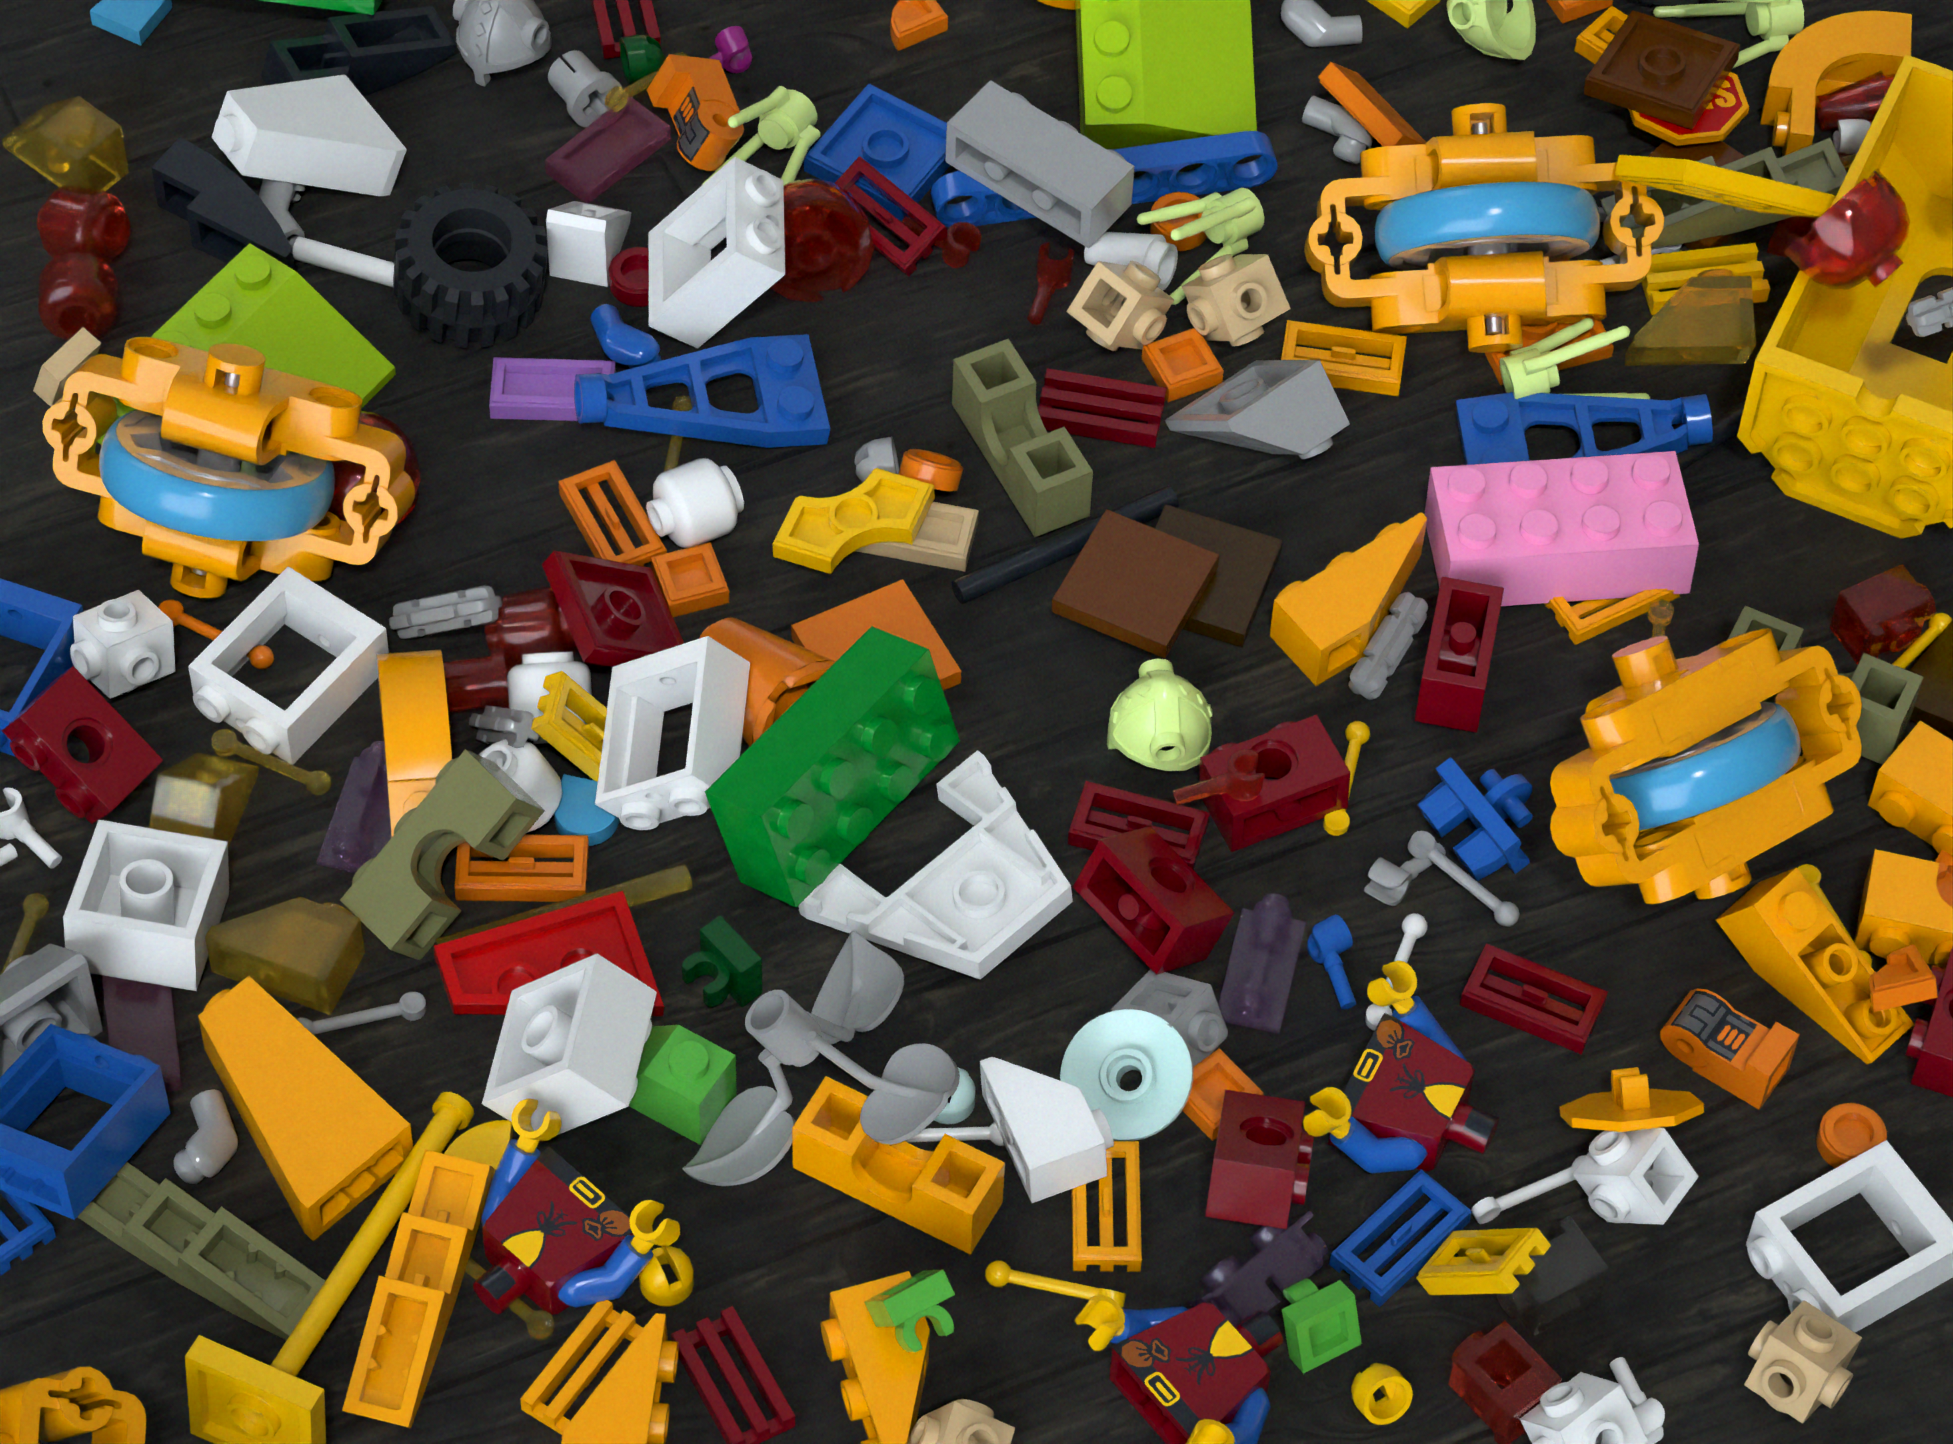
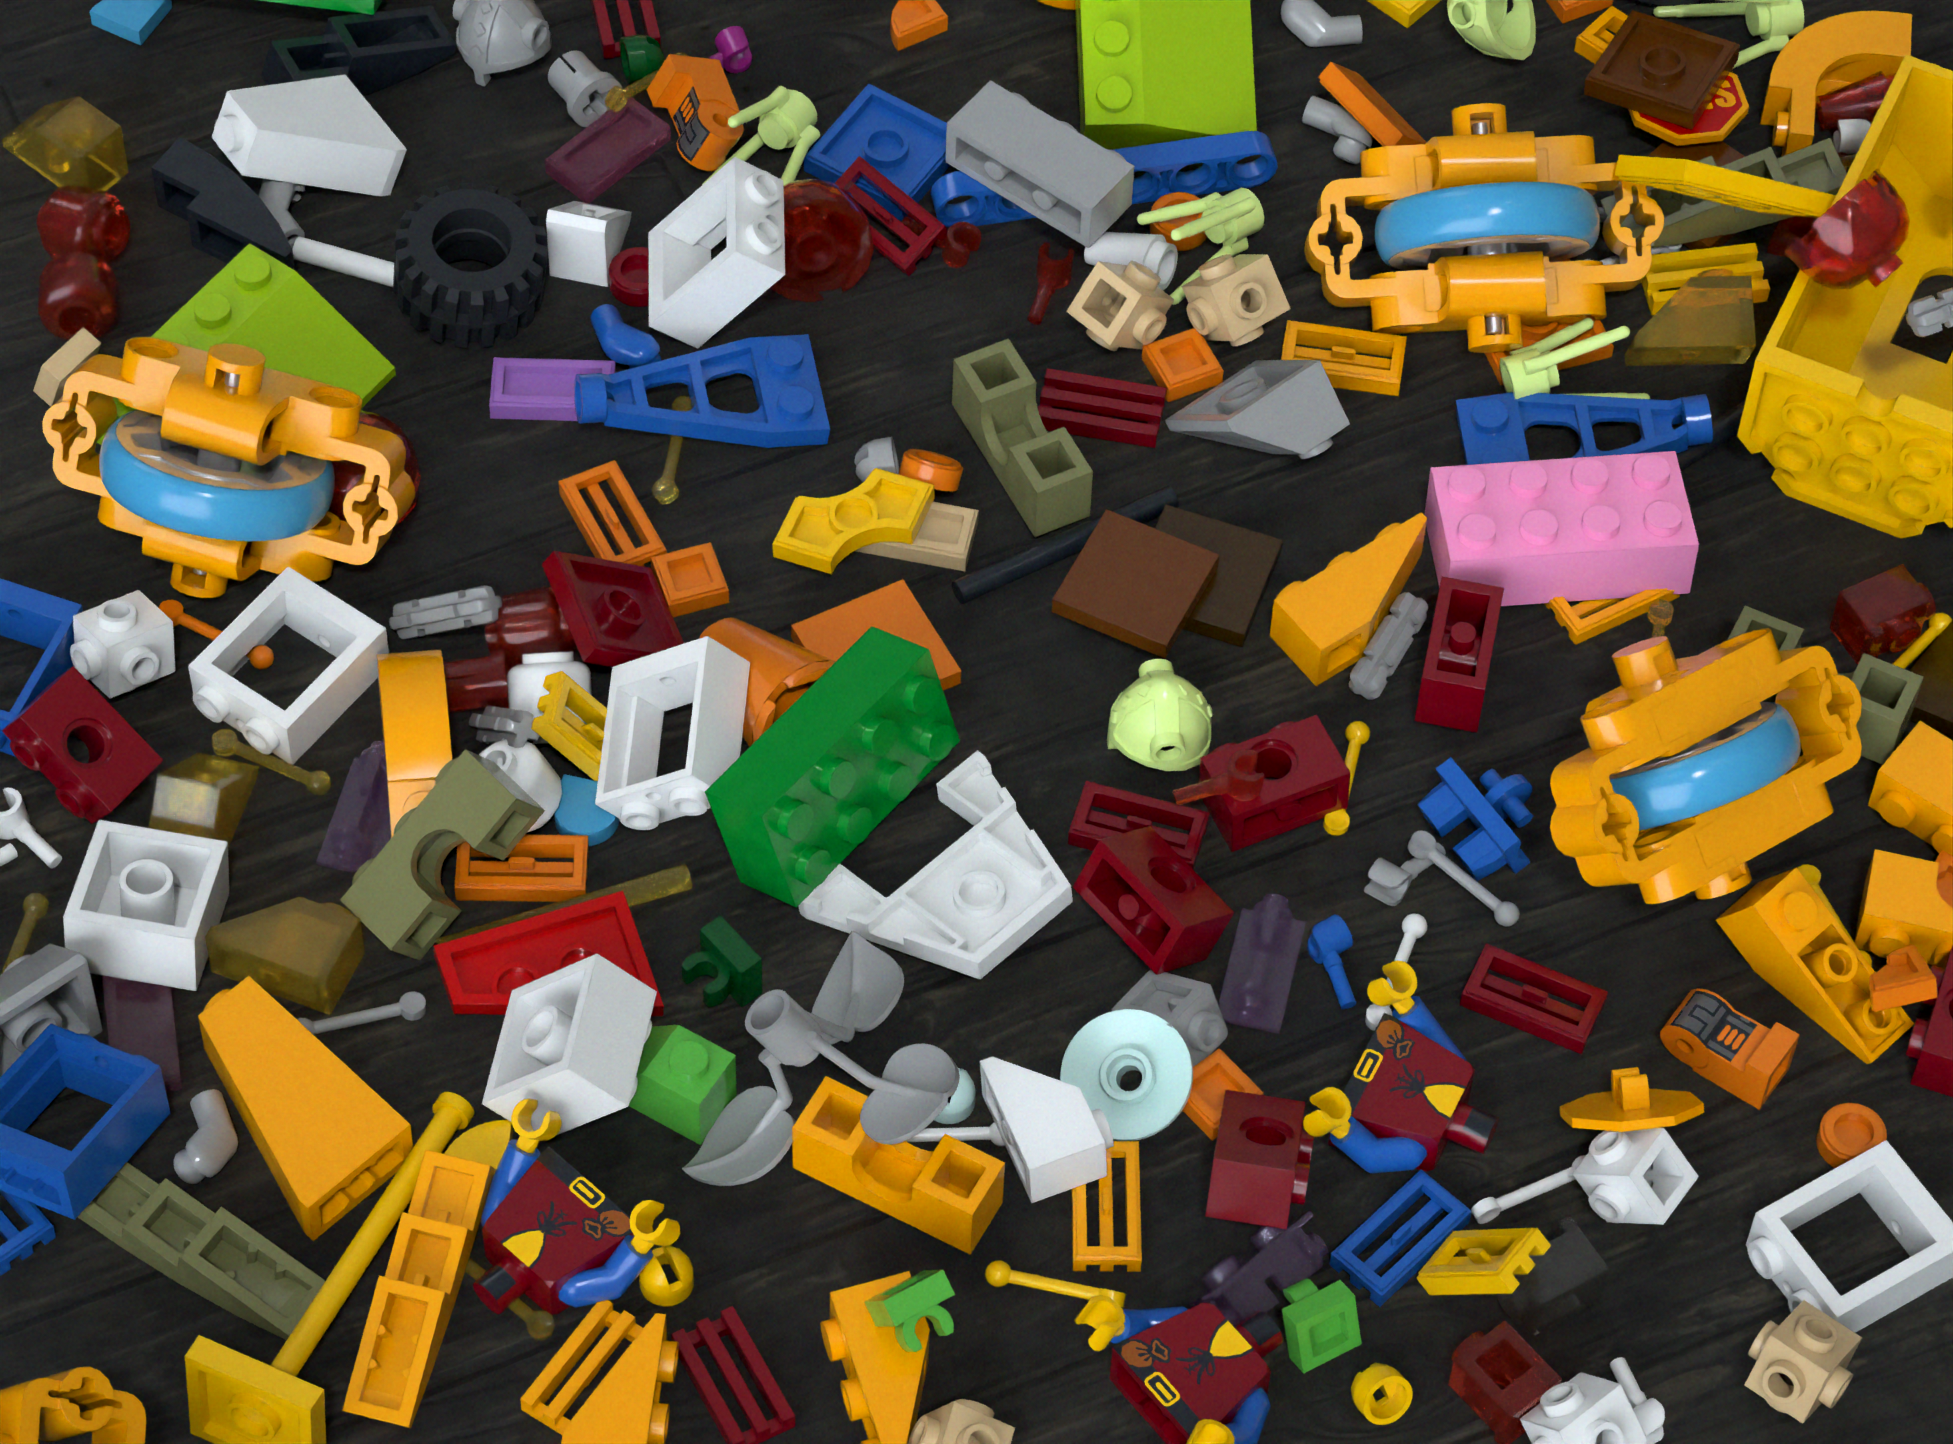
white head [646,458,744,548] -> none

